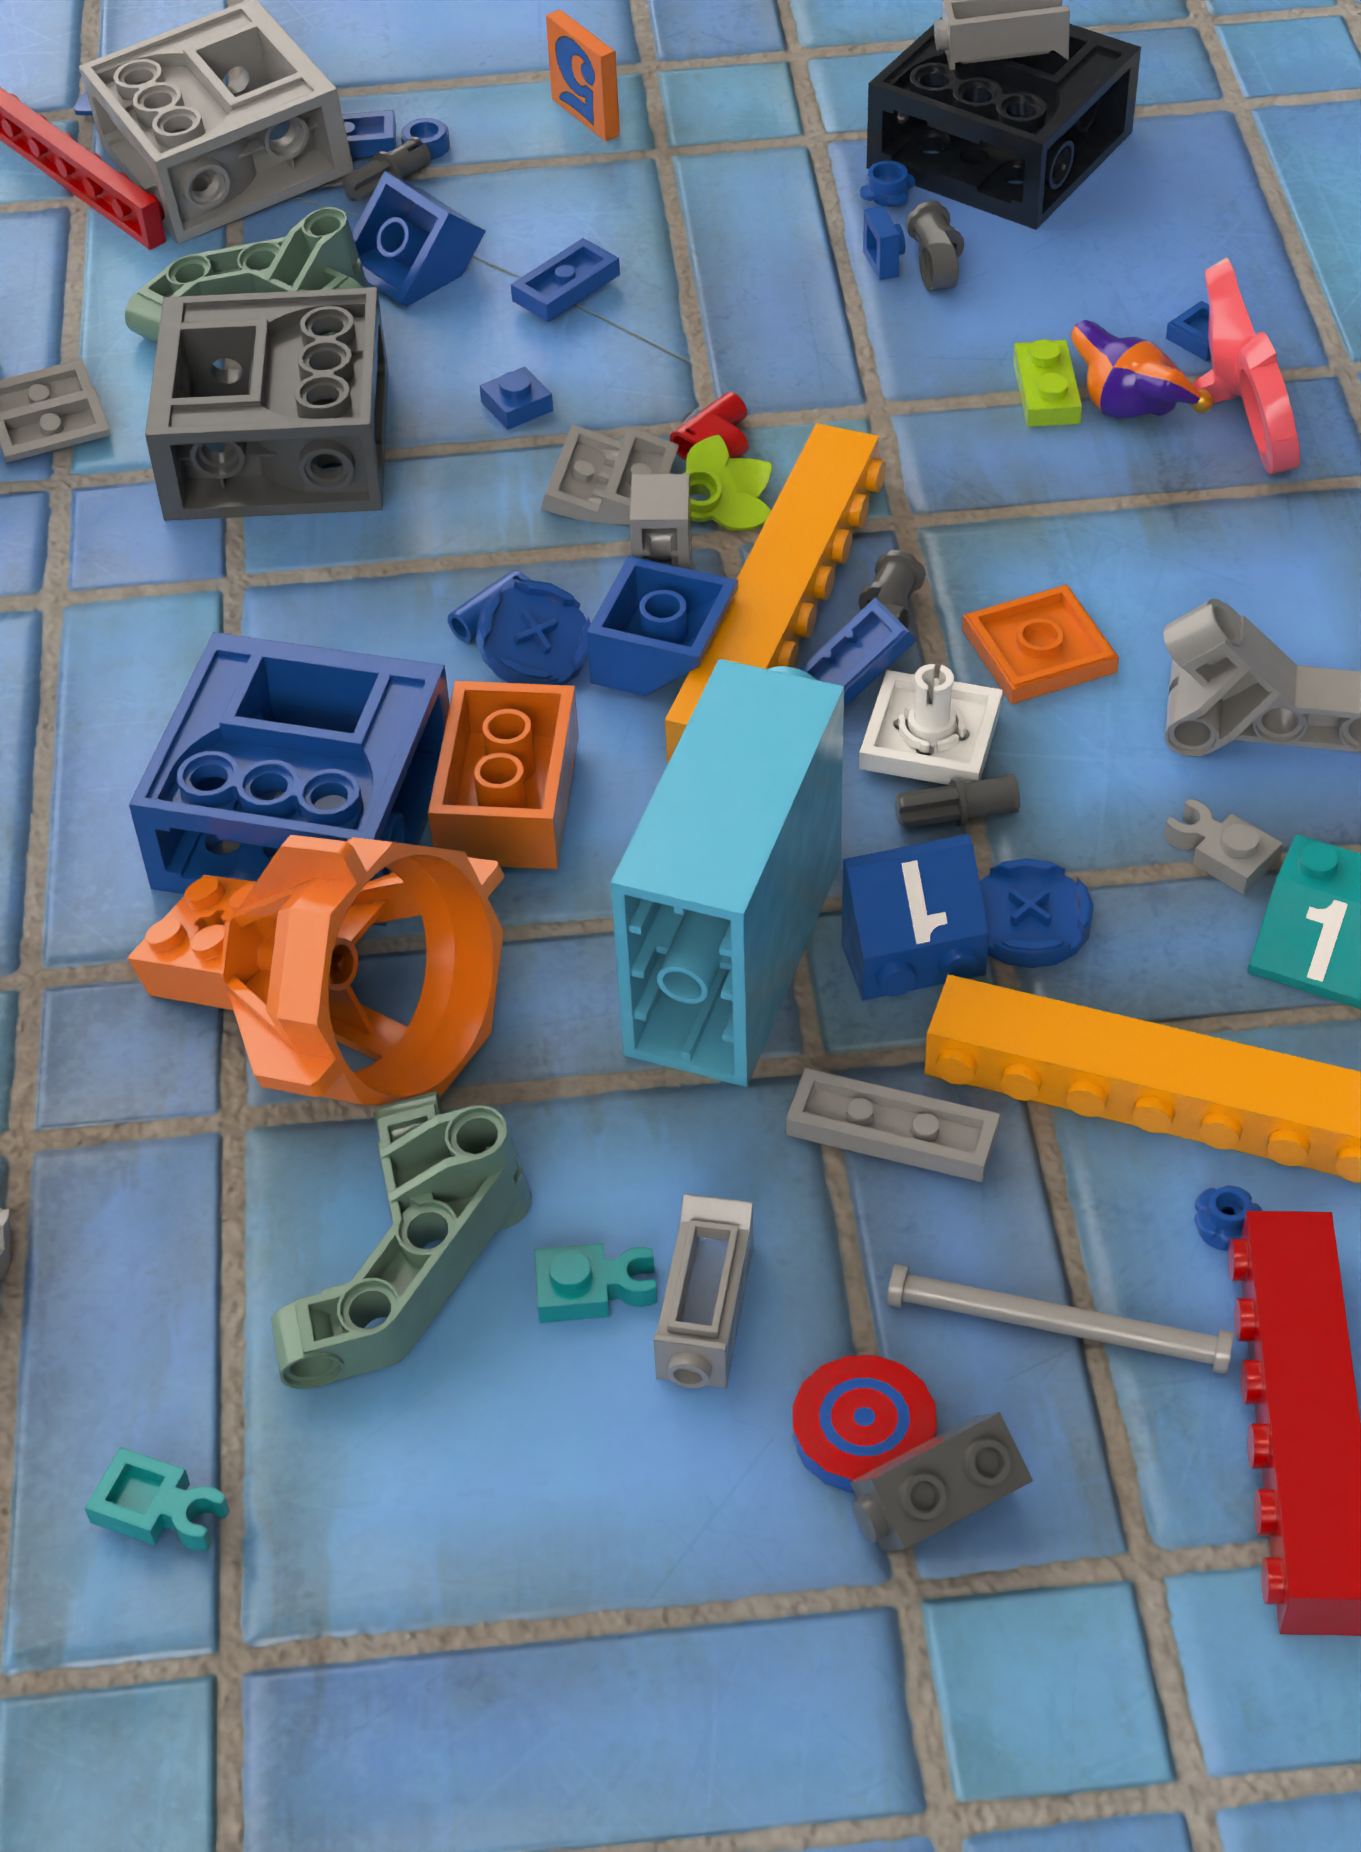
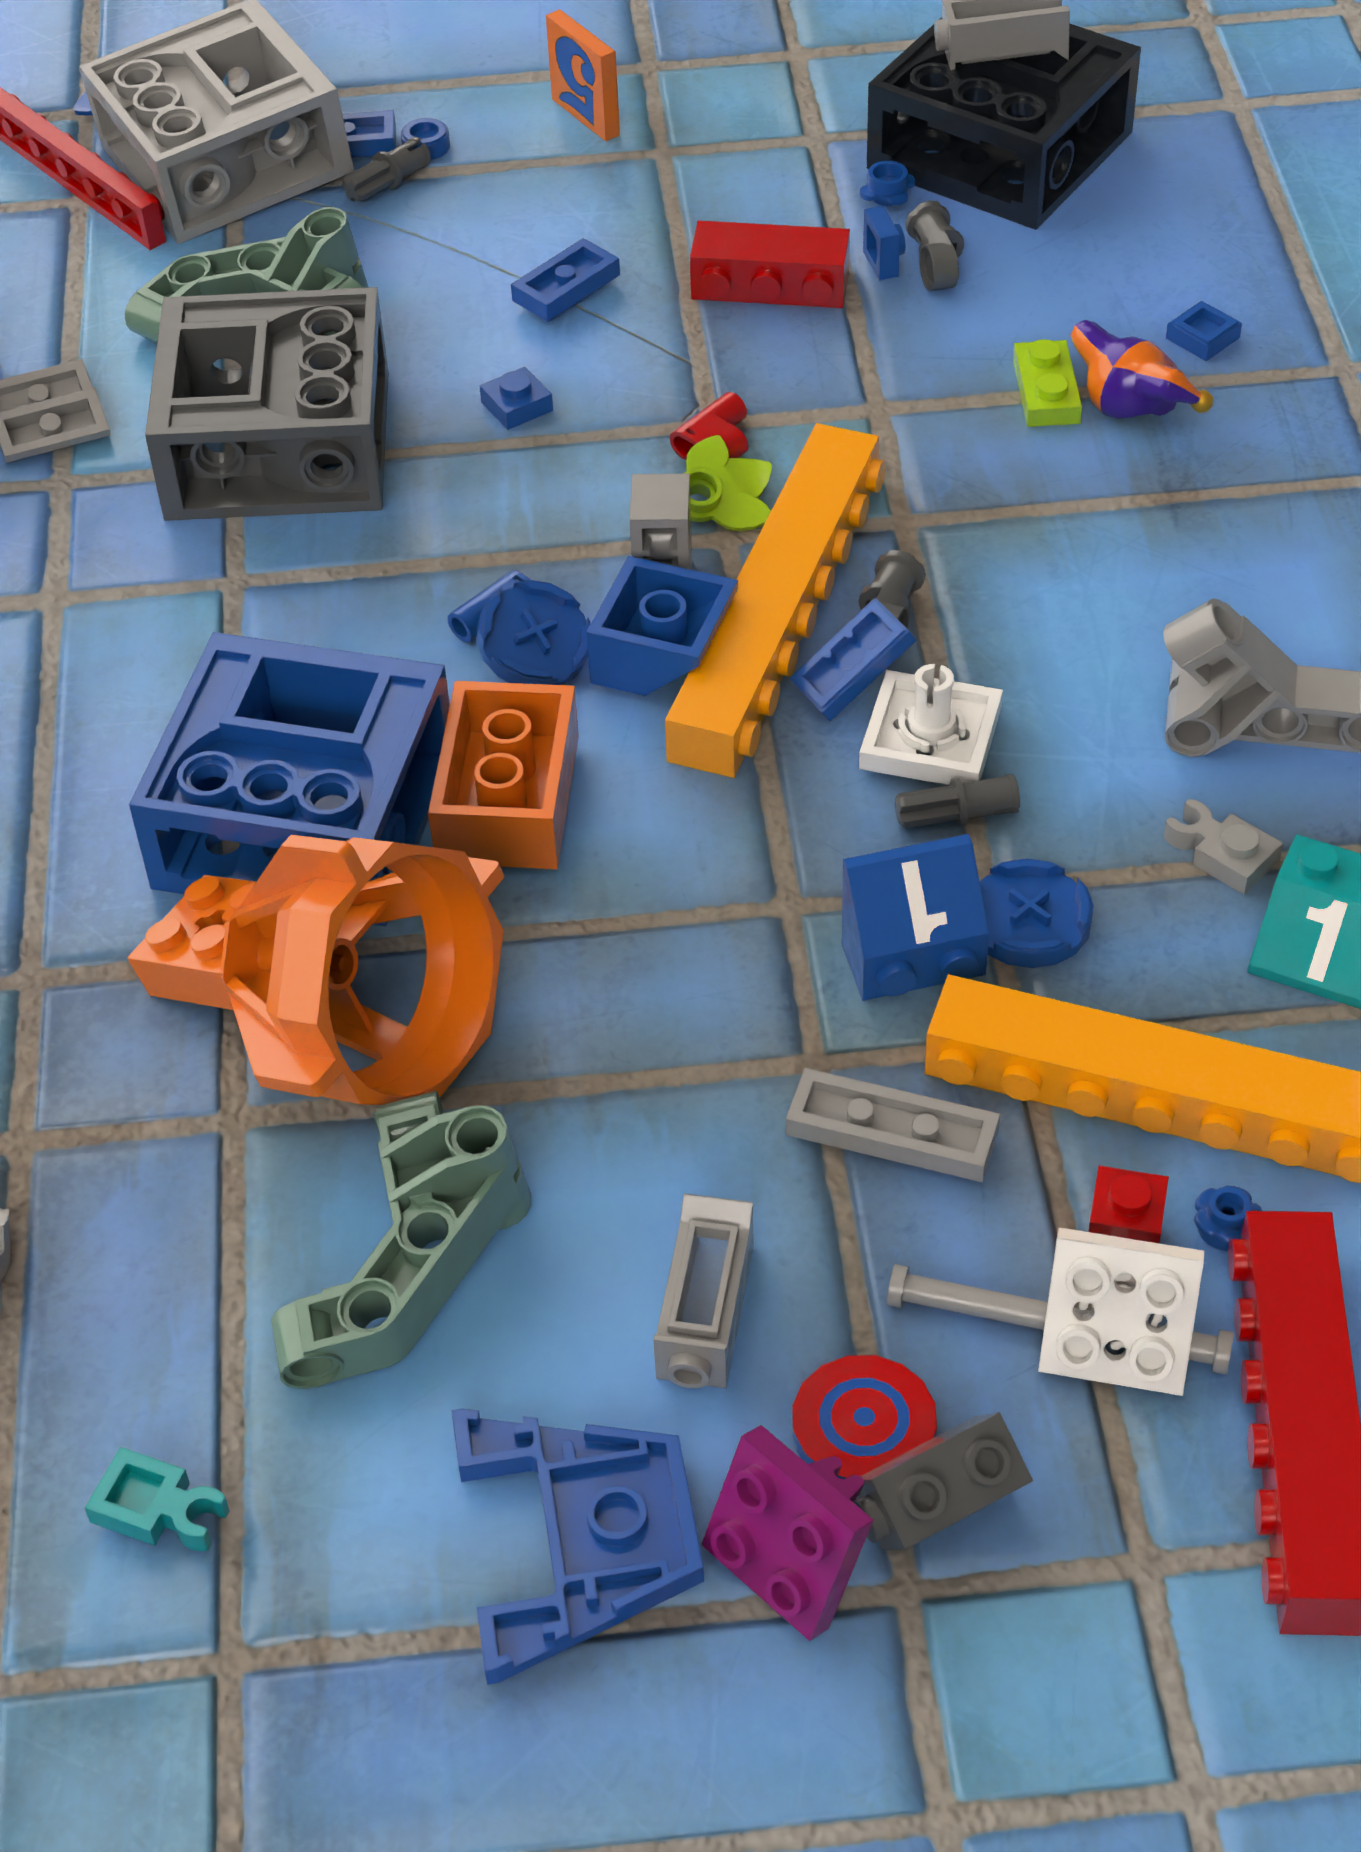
blue slope [352,171,486,307] -> none
teal plate [534,1243,658,1323] -> none
light grey slope [541,424,679,525] -> none
medium azure brick [611,659,844,1087] -> none
orange tile [962,584,1119,704] -> none
coral animal [1193,257,1300,475] -> none
none -> blue wing [451,1409,704,1685]
none -> red brick [690,220,850,308]
none -> magenta plate [701,1425,874,1641]
none -> white plate [1038,1228,1204,1396]
none -> red brick [1088,1165,1169,1243]

